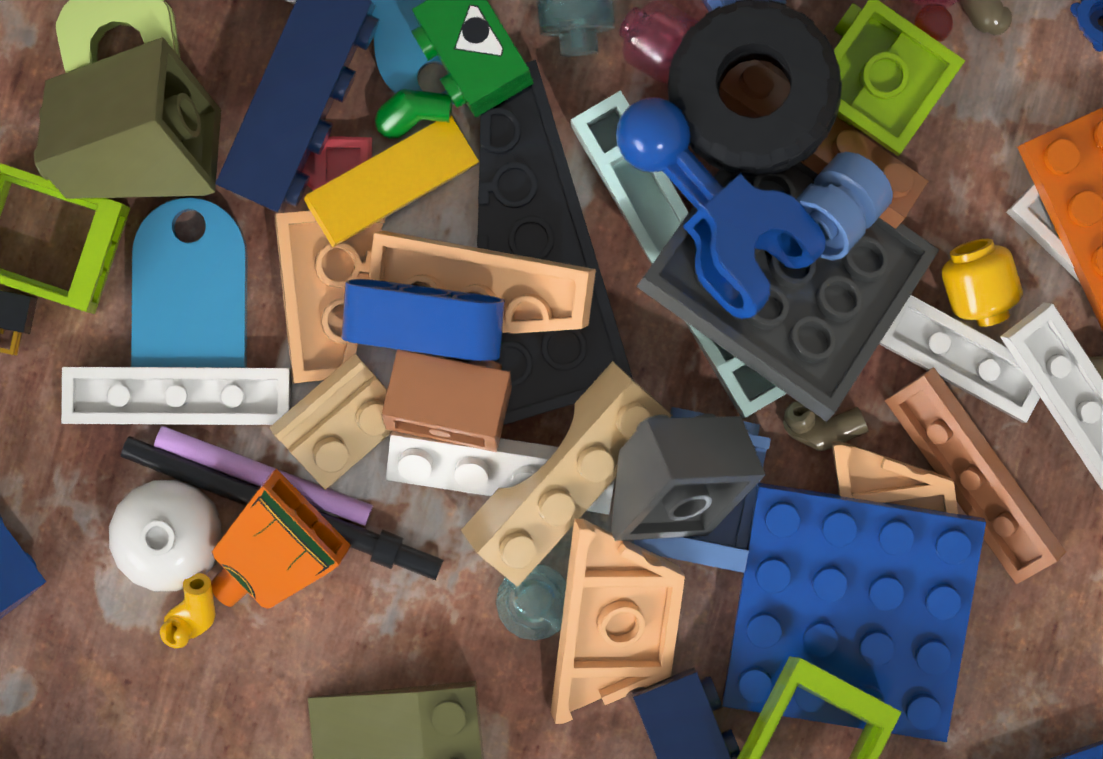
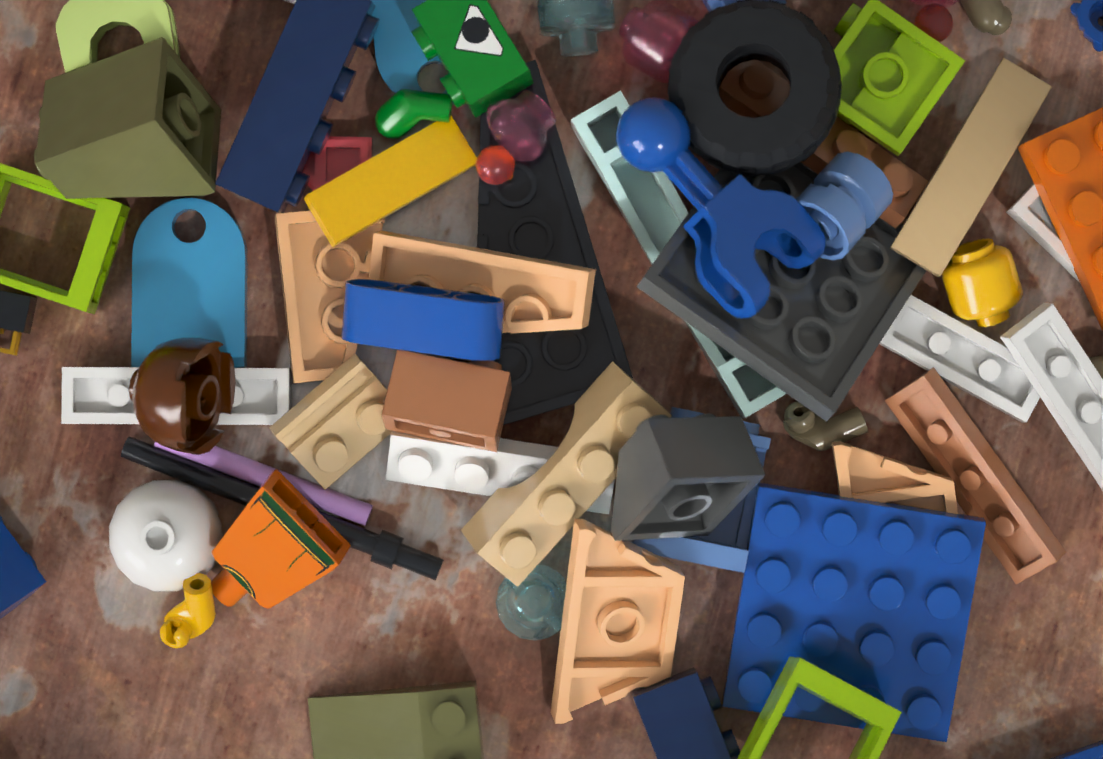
none -> reddish brown cylinder [129,338,236,455]
none -> clear pink animal [475,90,556,185]
none -> tan slope [890,58,1052,277]

